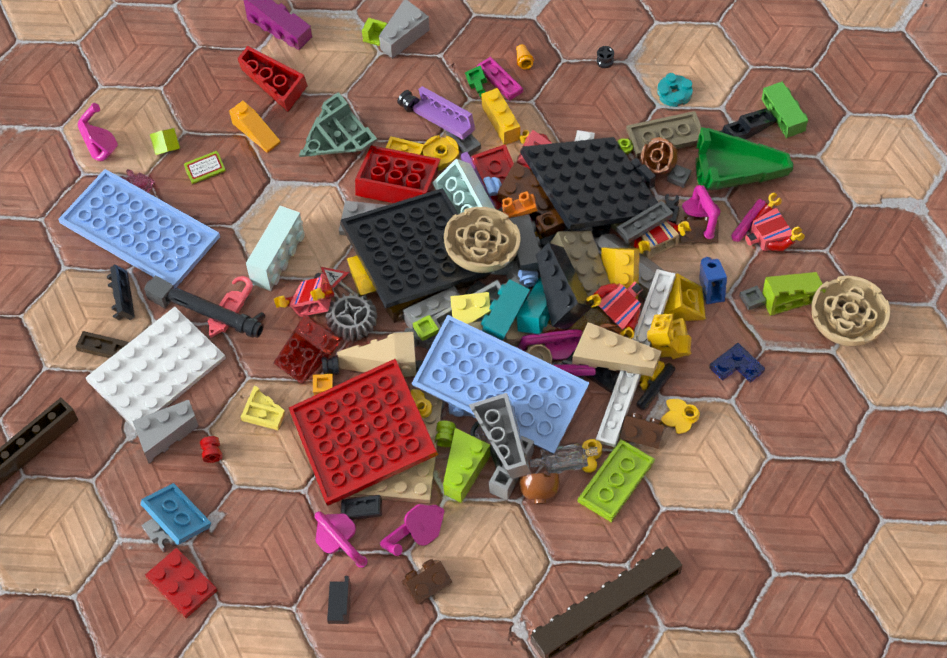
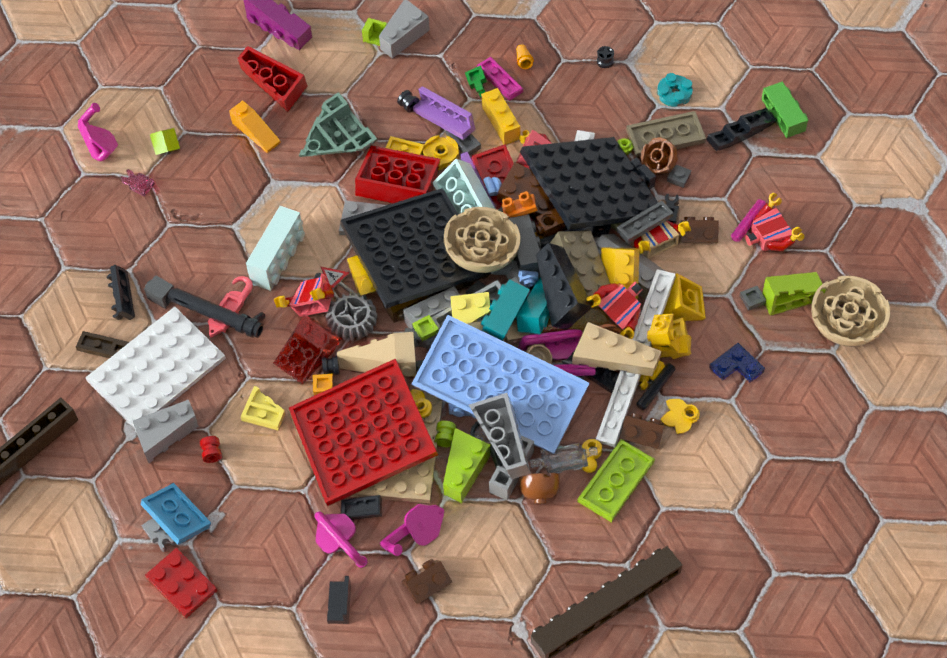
light blue plate [58,169,220,289] -> none
slope [184,151,226,184] -> none
dark pink piece [682,185,721,239] -> none
green cone [695,127,794,191] -> none
blue torso [699,257,727,304] -> none

